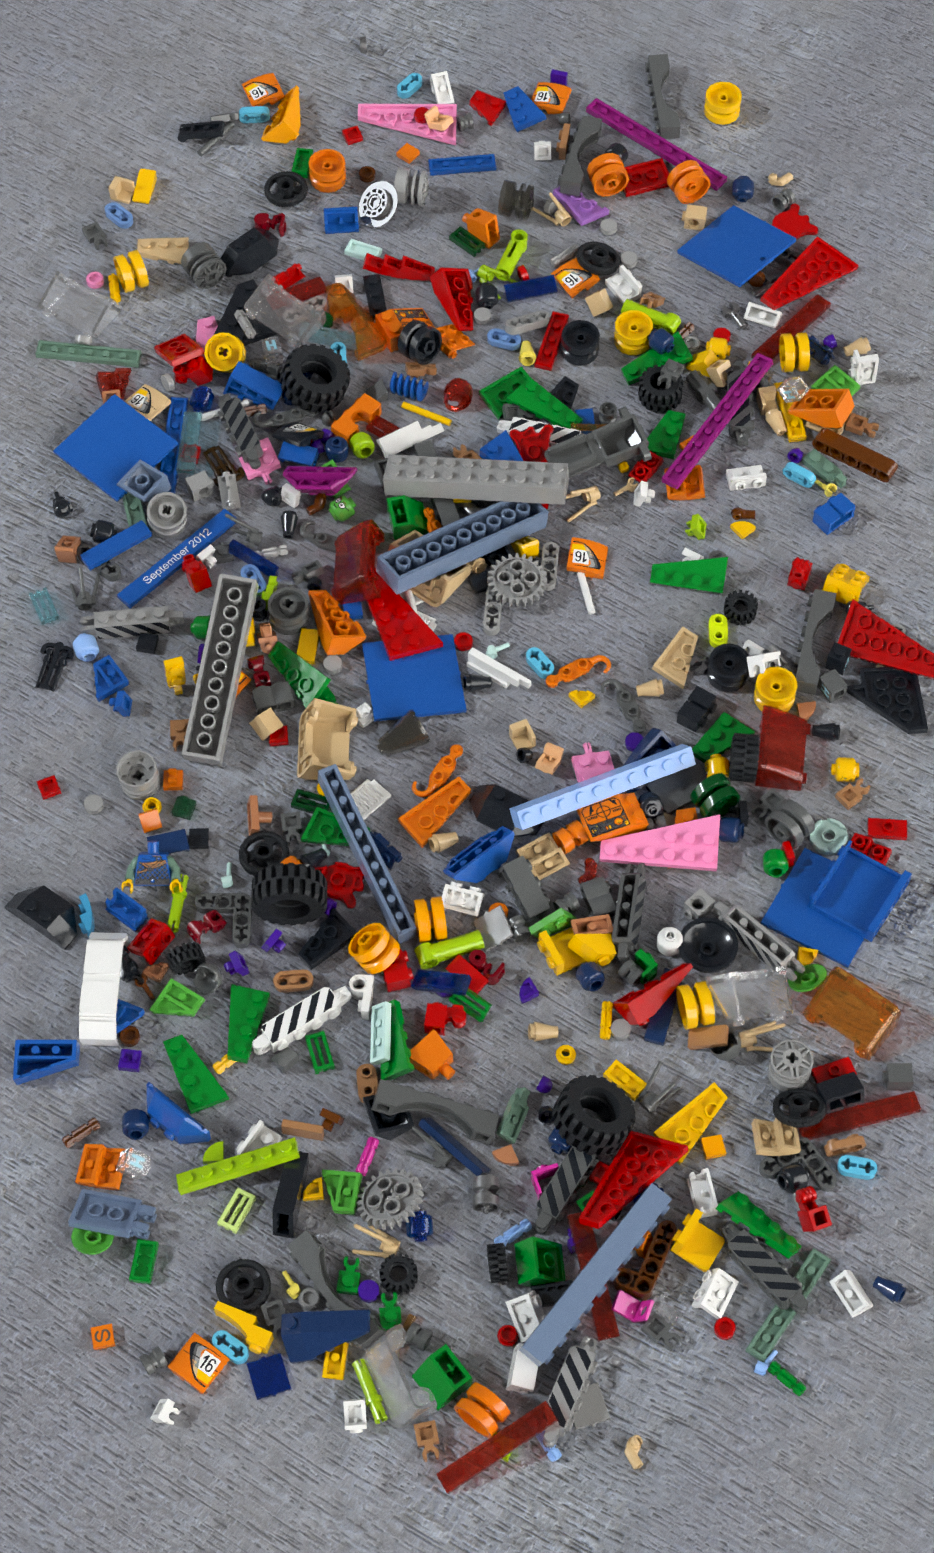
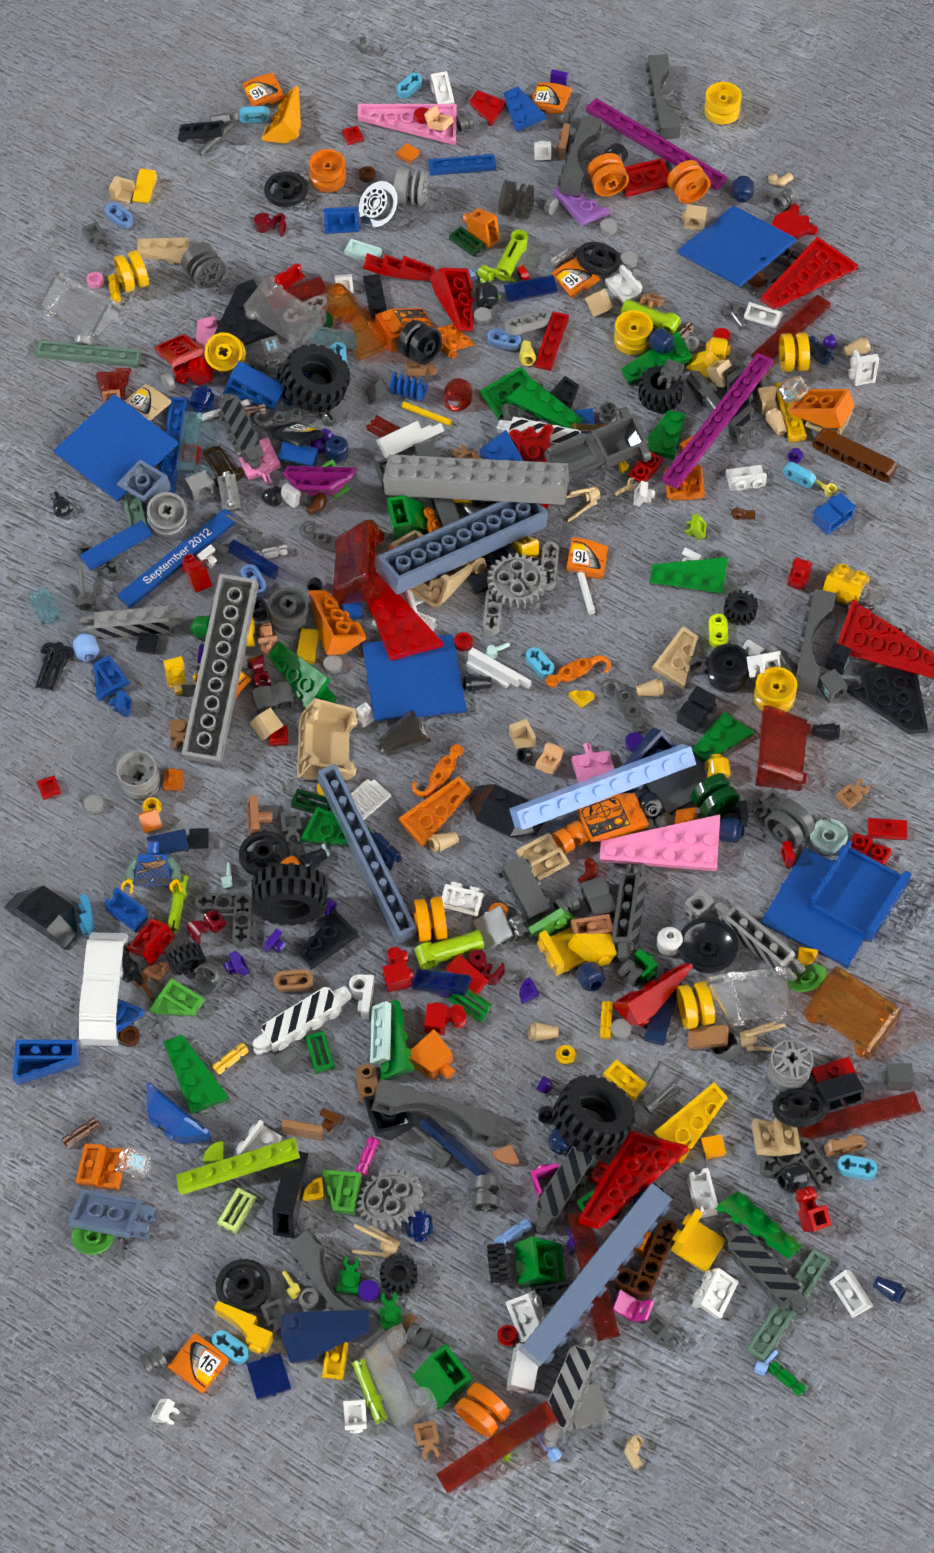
nougat slope [55,535,81,563] -> none
black head [90,520,118,543] -> none
orange tile [91,1323,115,1350] -> none
dark purple tile [118,1049,142,1072] -> none
dark blue head [122,1108,149,1140] -> none
green plate [129,1239,159,1284] -> none
clear green tile [171,795,197,820] -> none
black wedge [221,227,279,277] -> none
green wing [227,984,270,1064] -> none
light grey axle [234,310,256,339] -> none
lime plate [261,576,278,610] -> none
black cone [280,511,298,539] -> none
dark grey plate [290,560,325,585] -> none
green plate [291,148,314,178] -> none
red tile [315,862,365,909] -> none
bright green head [328,495,356,522] -> none
orange arch [331,393,382,447] -> none
light orange wheel [348,923,400,974] -> none
lime head [349,432,375,459] -> none
blue wedge [443,826,515,883] -> none
sand green hinge [496,1087,531,1144] -> none
tan plant [532,192,572,226] -> none
black wheel [561,320,600,366] -> none
red tile [714,1317,736,1340] -> none
black tyre [729,733,760,783] -> none
yellow tile [730,521,756,539] -> none
green head [762,848,789,878] -> none
nougat tile [796,701,816,723] -> none
sand green hinge [802,449,847,488] -> none
bright green wing [811,365,860,396] -> none
yellow head [831,757,859,782] -> none
medium nougat plate [845,413,879,438] -> none

